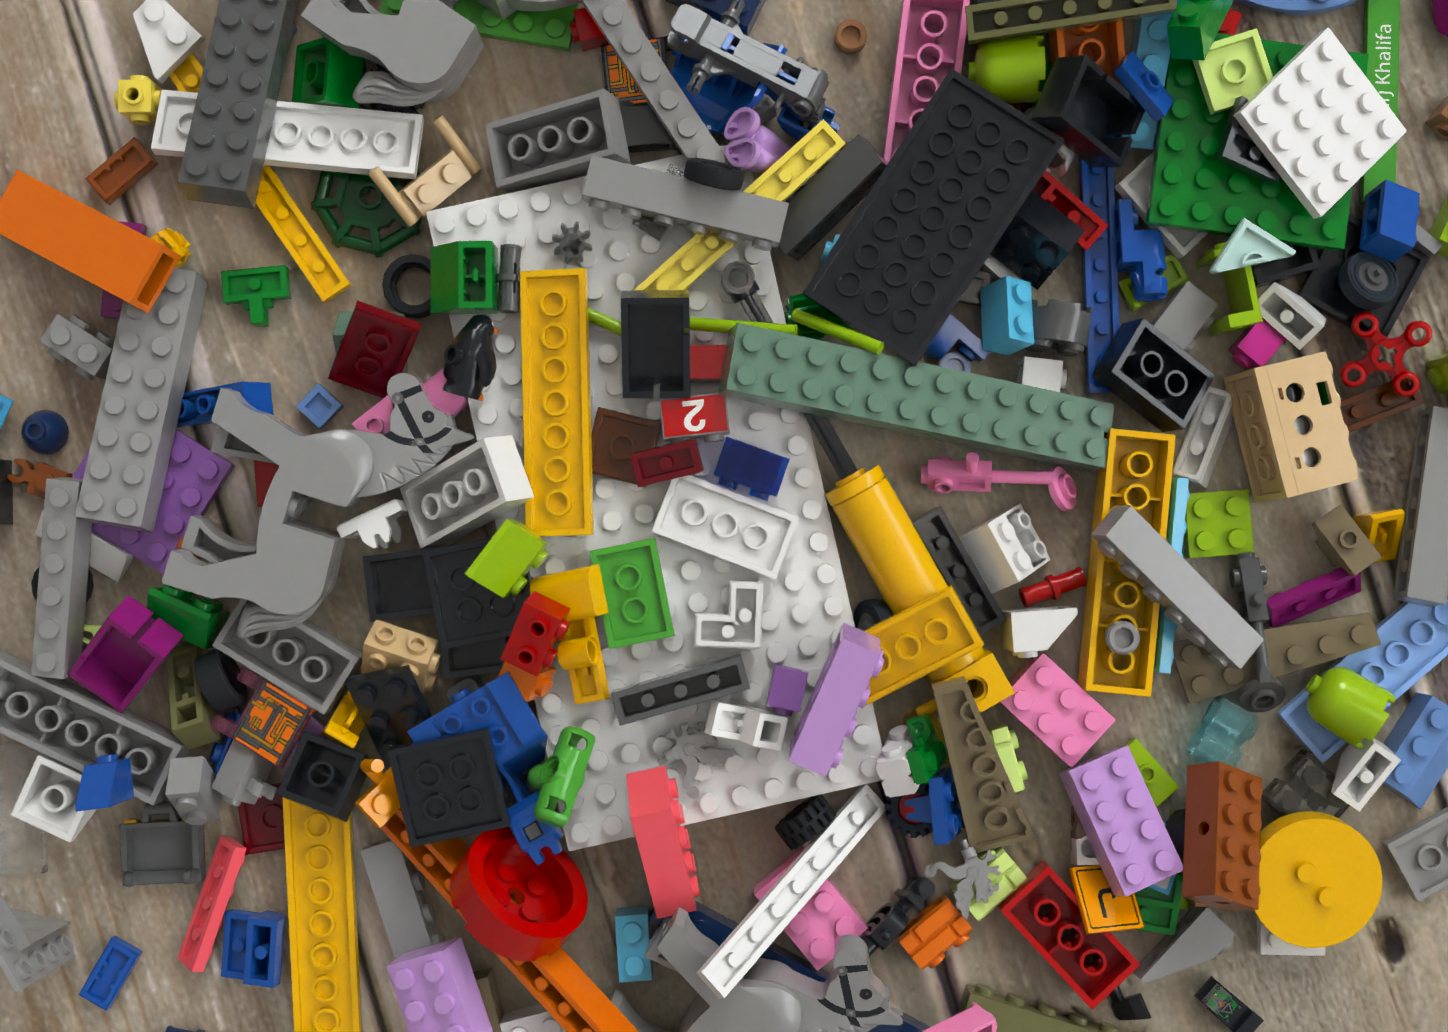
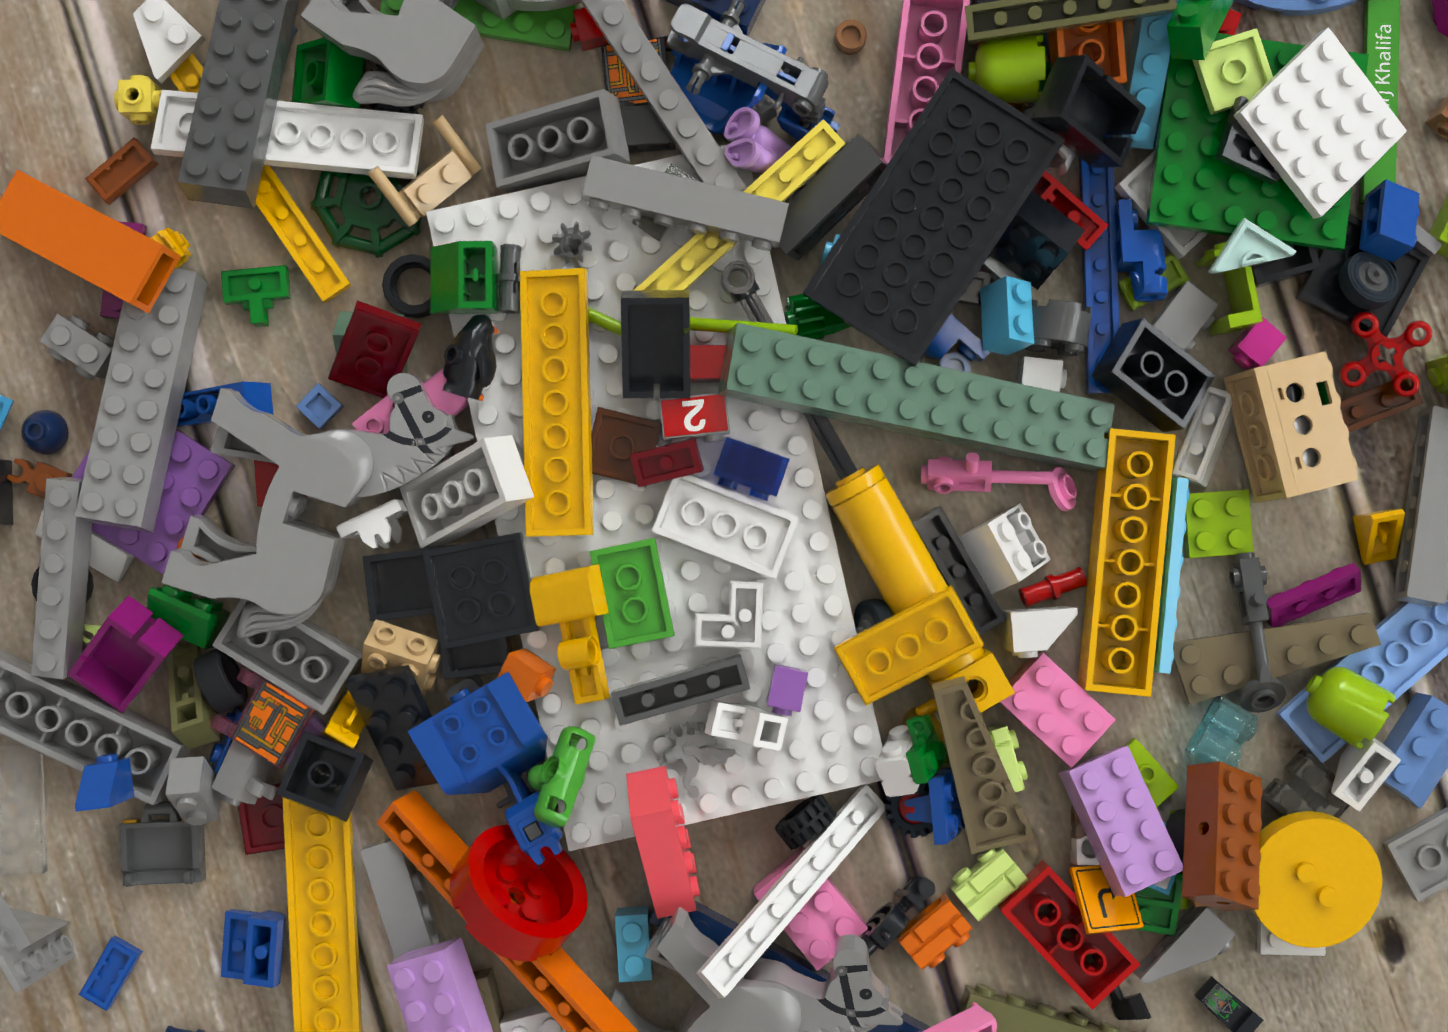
white slope [11,753,97,843] -> none
coral plate [177,835,247,972] -> none
light orange plate [354,759,401,828] -> none
black plate [387,726,511,847] -> none
lime slope [465,519,549,598] -> none
red brick [500,591,571,677] -> none
black tyre [684,158,745,191] -> none
lavender brick [788,623,885,777] -> none
lime bar [791,309,884,355] -> none
light grey piece [924,839,1001,919] -> none
light grey brick [1091,505,1264,669] -> none
light grey tile [1104,621,1140,654] -> none
blue plate [1113,51,1175,122] -> none
white slope [1258,282,1326,350] -> none
dark tan brick [1311,504,1382,577] -> none

